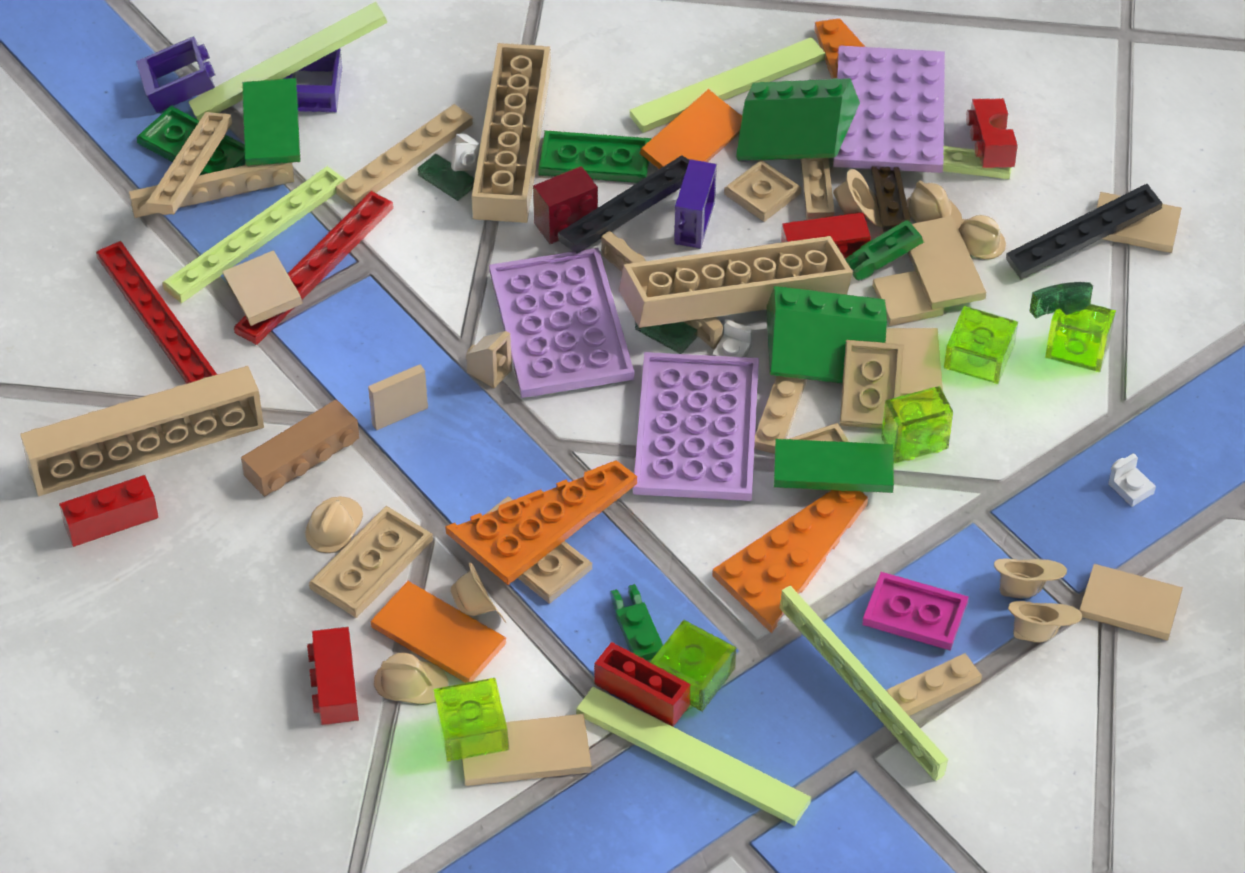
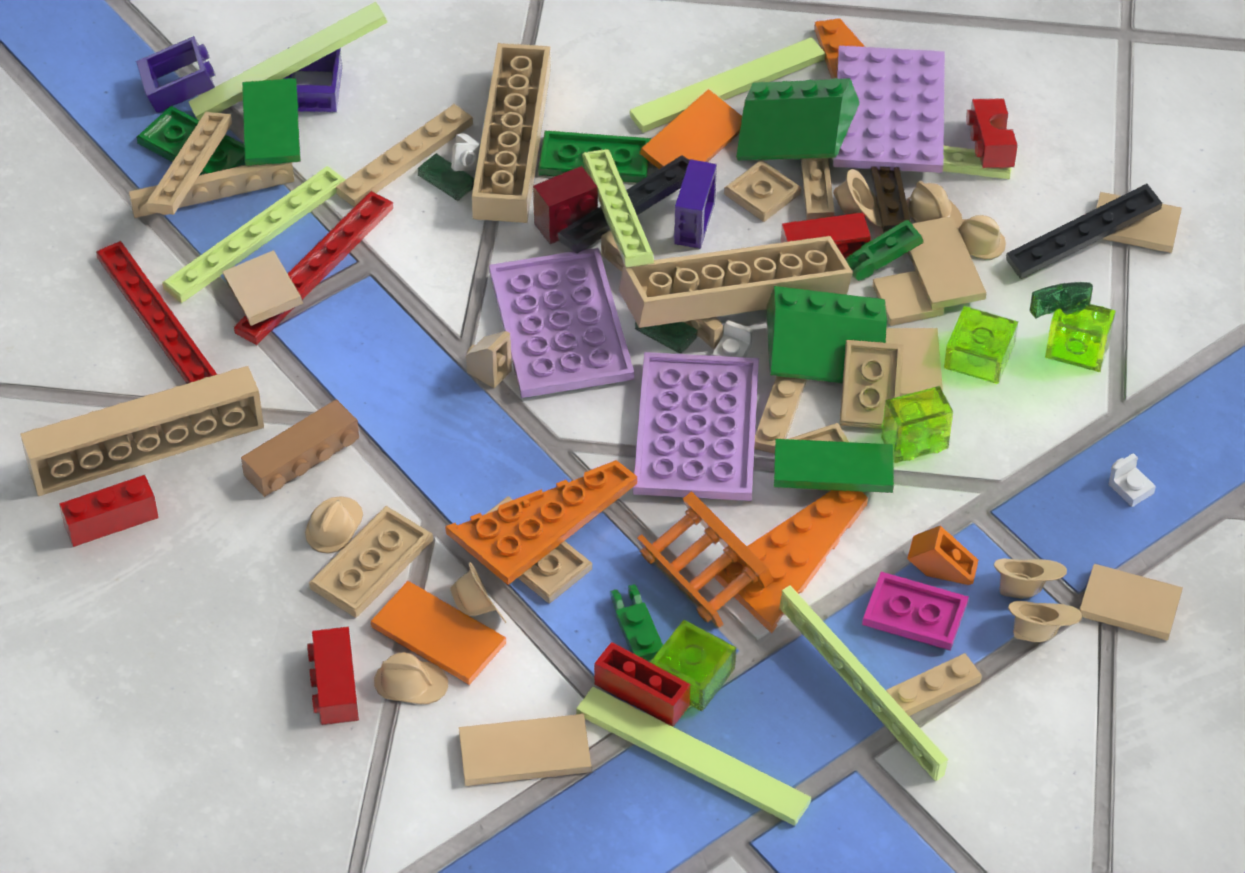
tan tile [368,364,428,431] -> none
clear neon green brick [433,677,509,762] -> none
none -> yellowish green tile [582,149,654,267]
none -> orange fence [637,491,774,628]
none -> orange slope [907,525,979,585]

